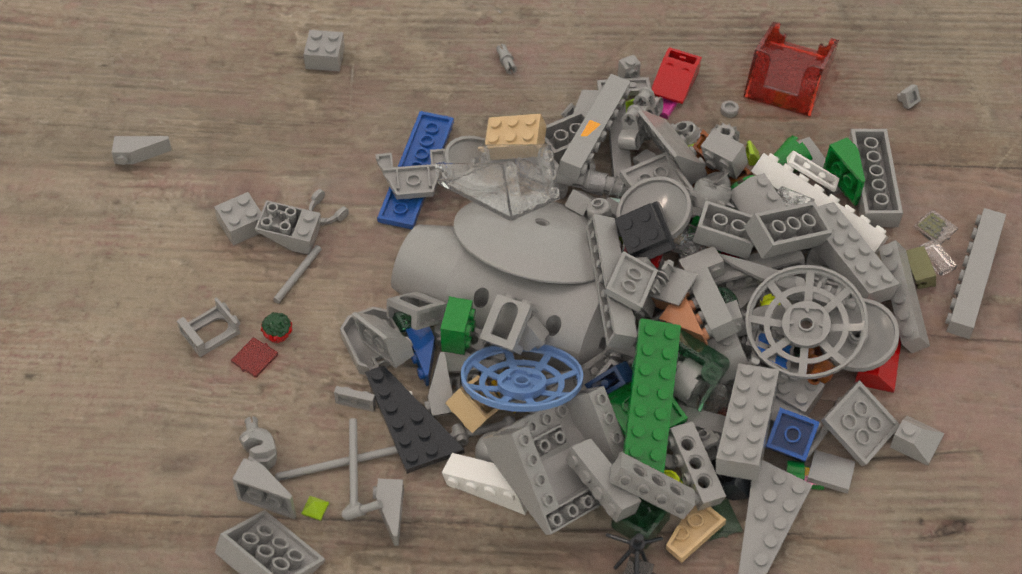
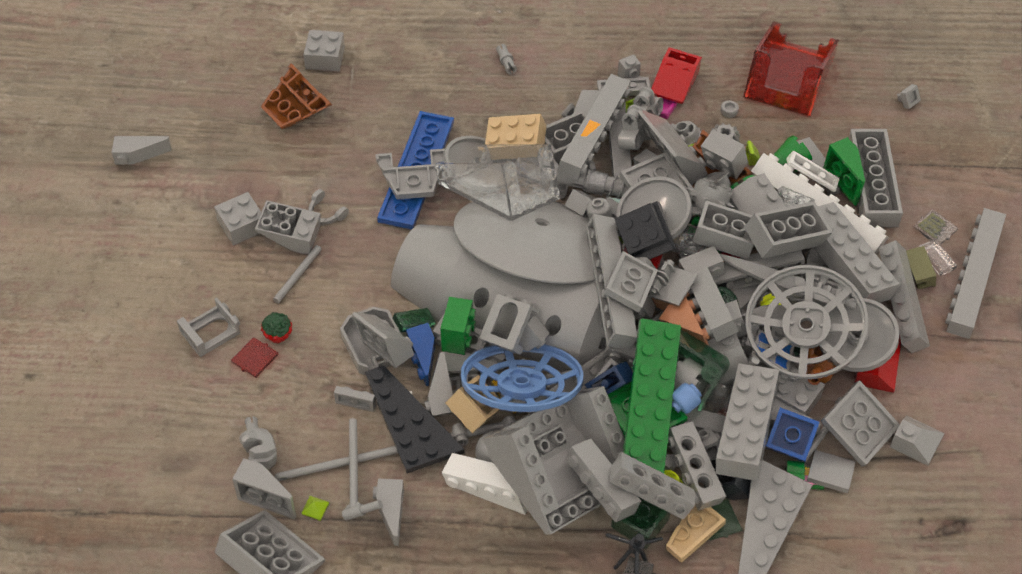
light grey panel [387,291,447,330] -> none
none -> dark orange wedge [261,63,332,129]
none -> medium blue head [672,383,702,414]

